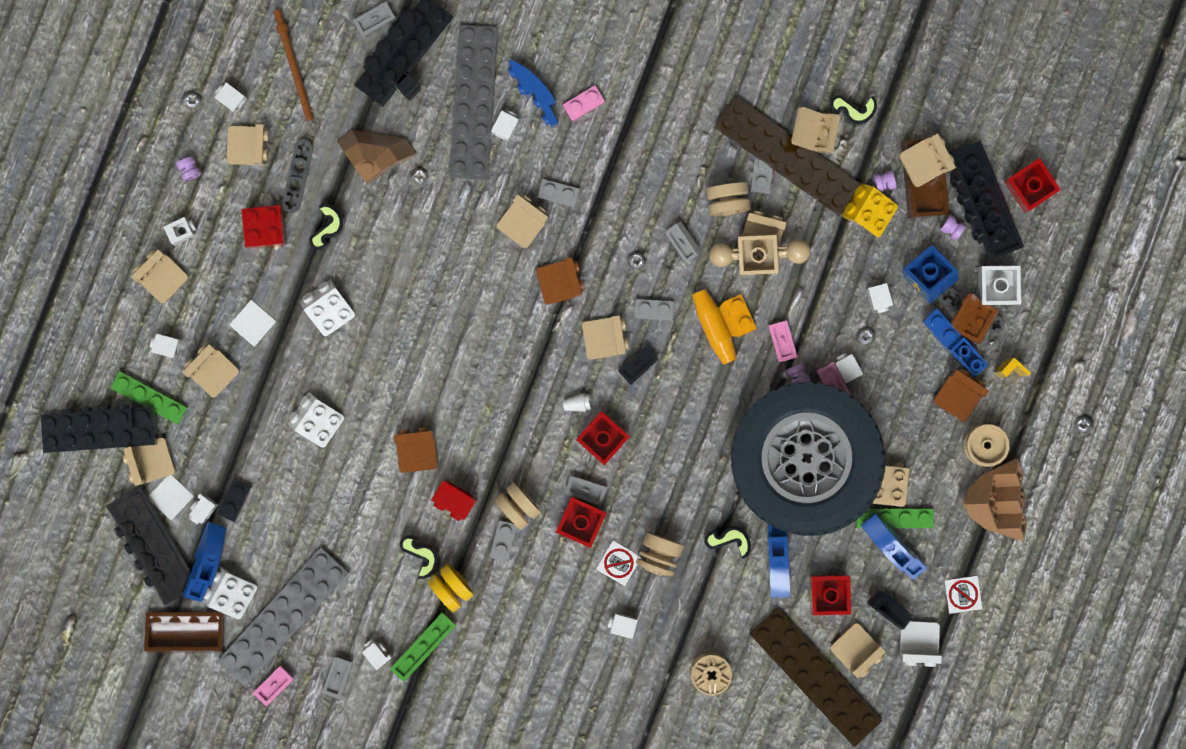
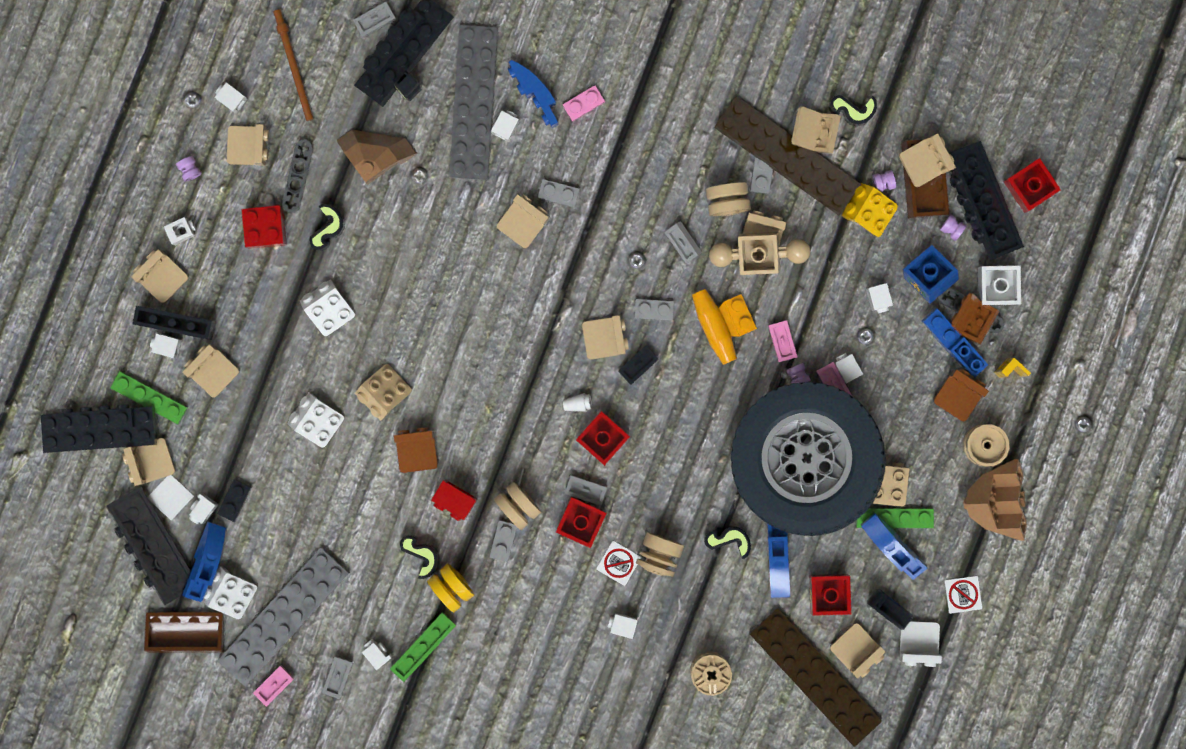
white sticker [230,300,276,347] -> none
dark orange bracket [536,257,585,305] -> none
none -> black brick [132,306,216,340]
none -> tan bracket [355,364,412,421]

